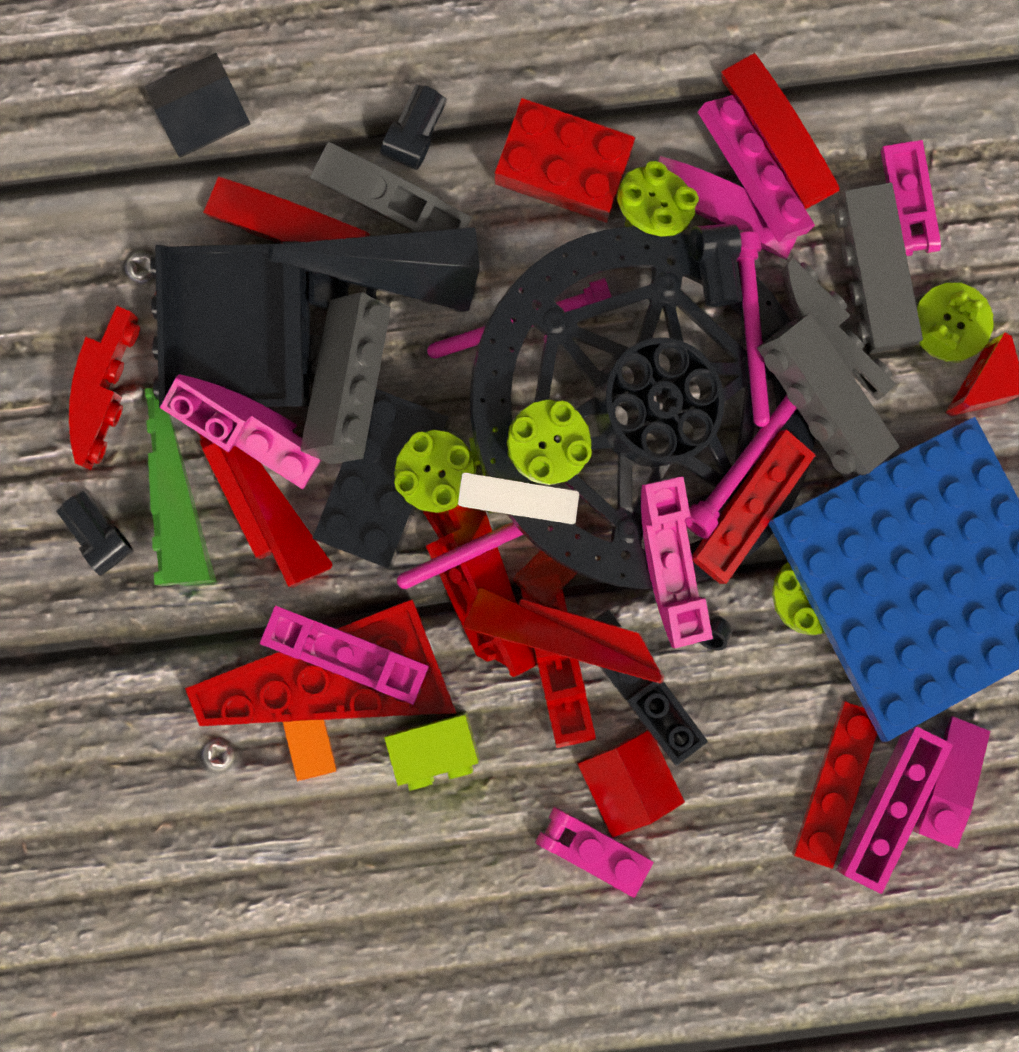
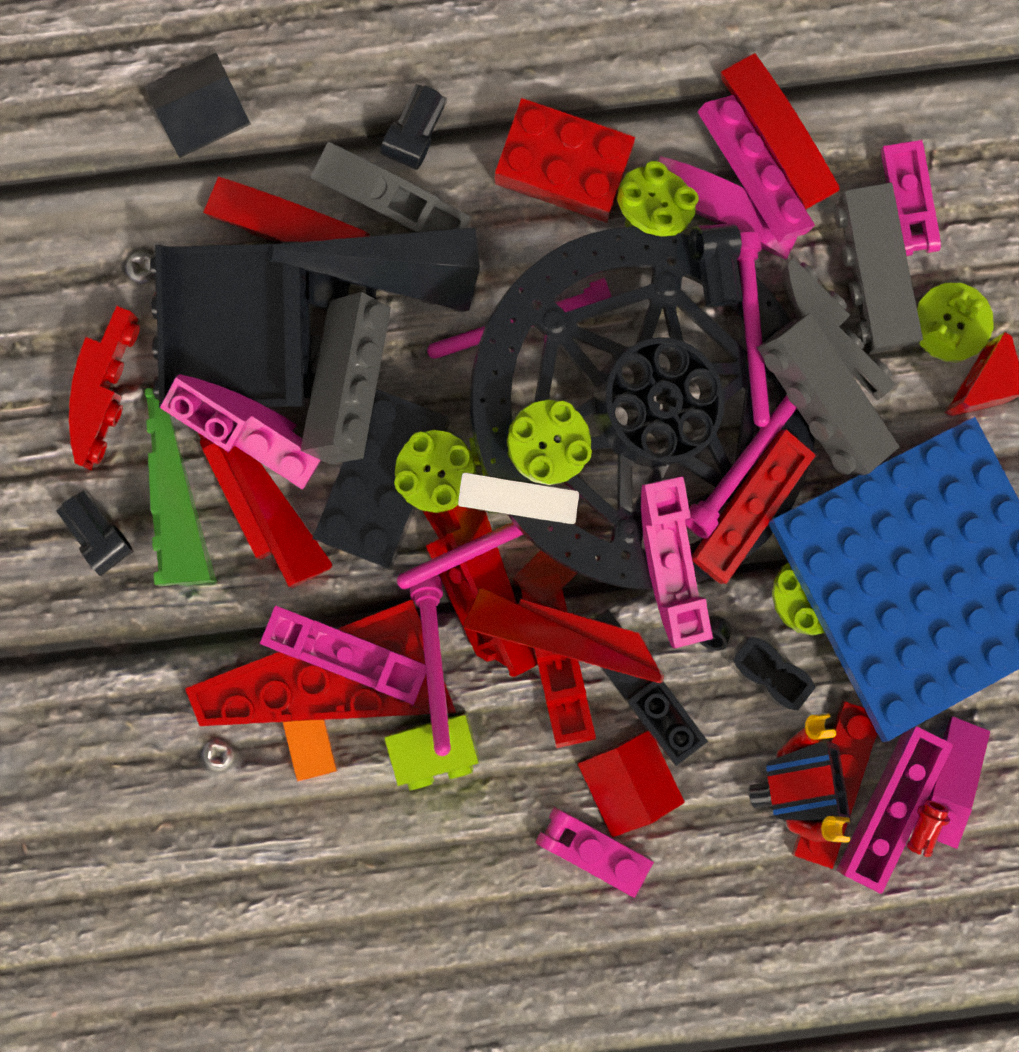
none -> dark pink piece [410,575,451,756]
none -> black brick [727,637,816,711]
none -> torso [749,713,851,843]
none -> red pin [906,800,950,857]

